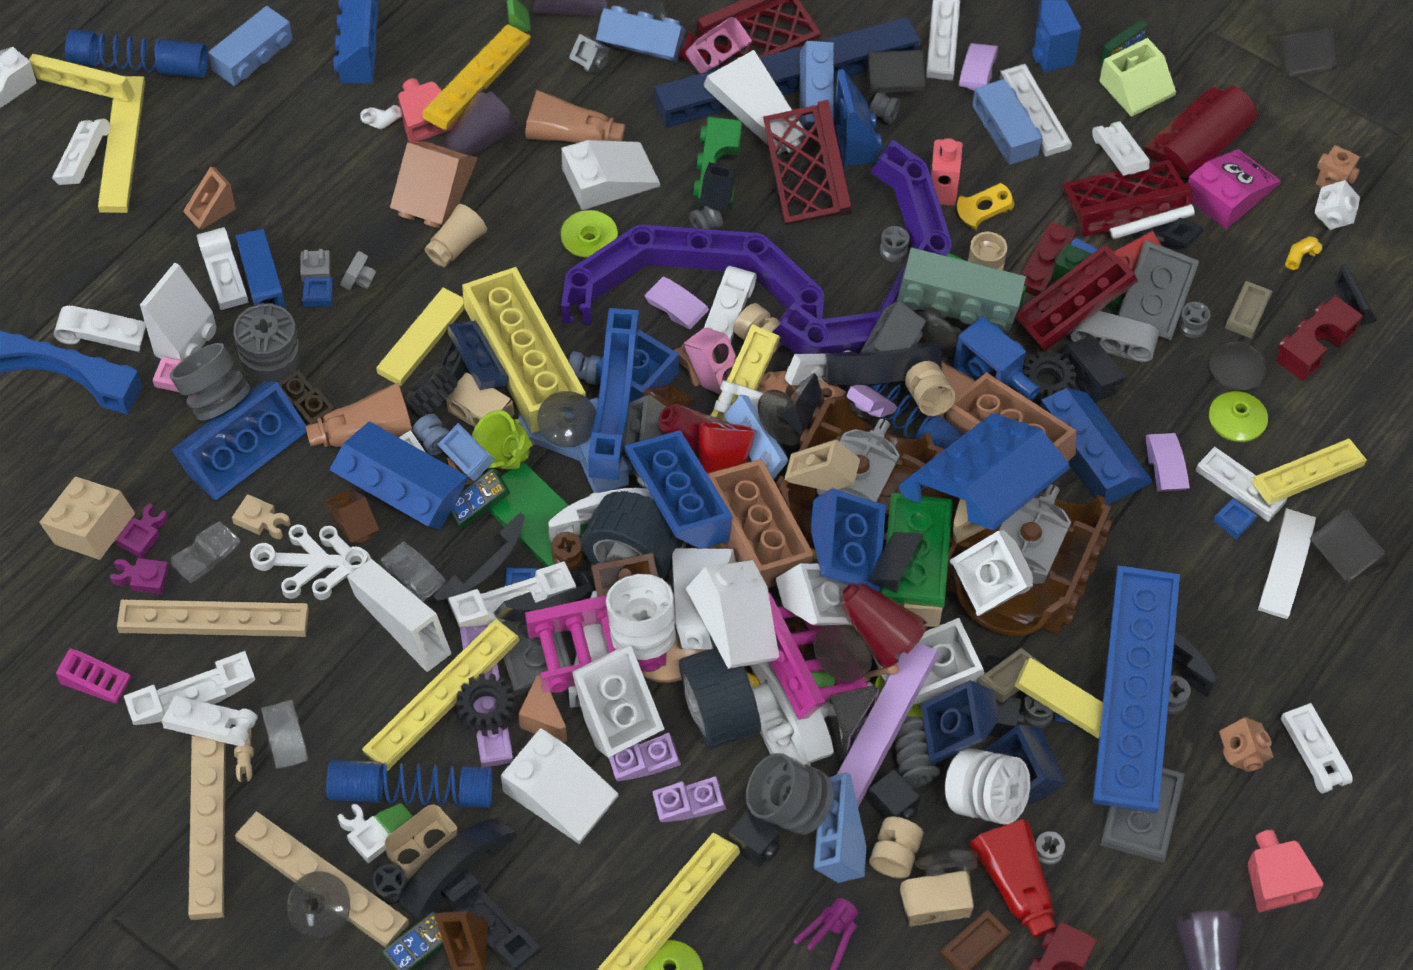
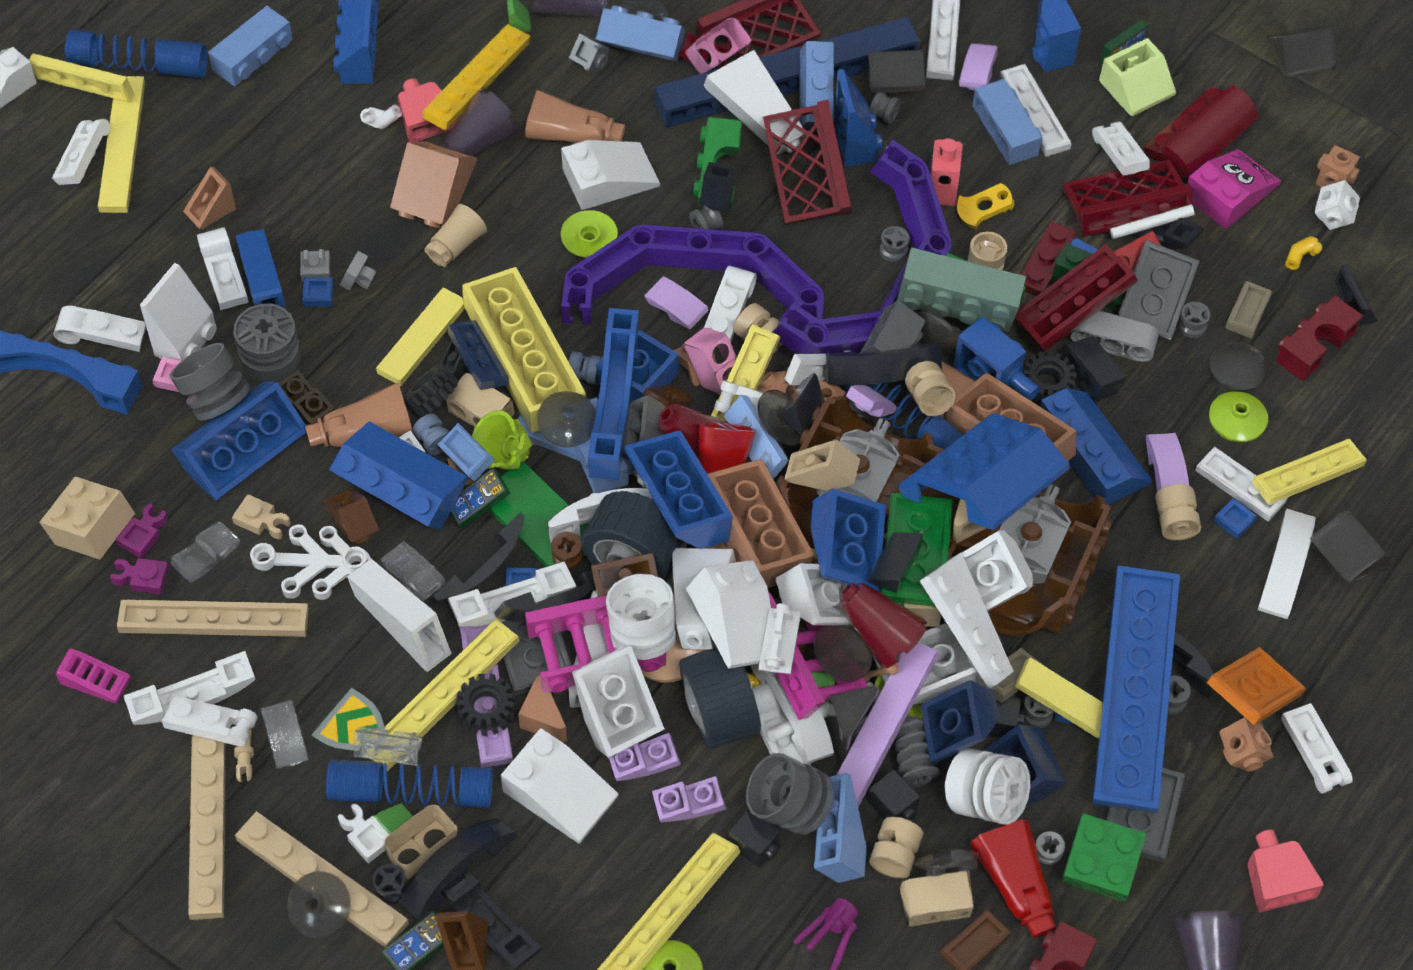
none -> sticker [311,688,385,750]
none -> clear hinge [354,725,422,766]
none -> white hinge [759,604,801,674]
none -> white wing [920,553,1013,688]
none -> green brick [1062,813,1146,902]
none -> tan wheel [1155,484,1202,540]
none -> orange tile [1207,647,1306,725]

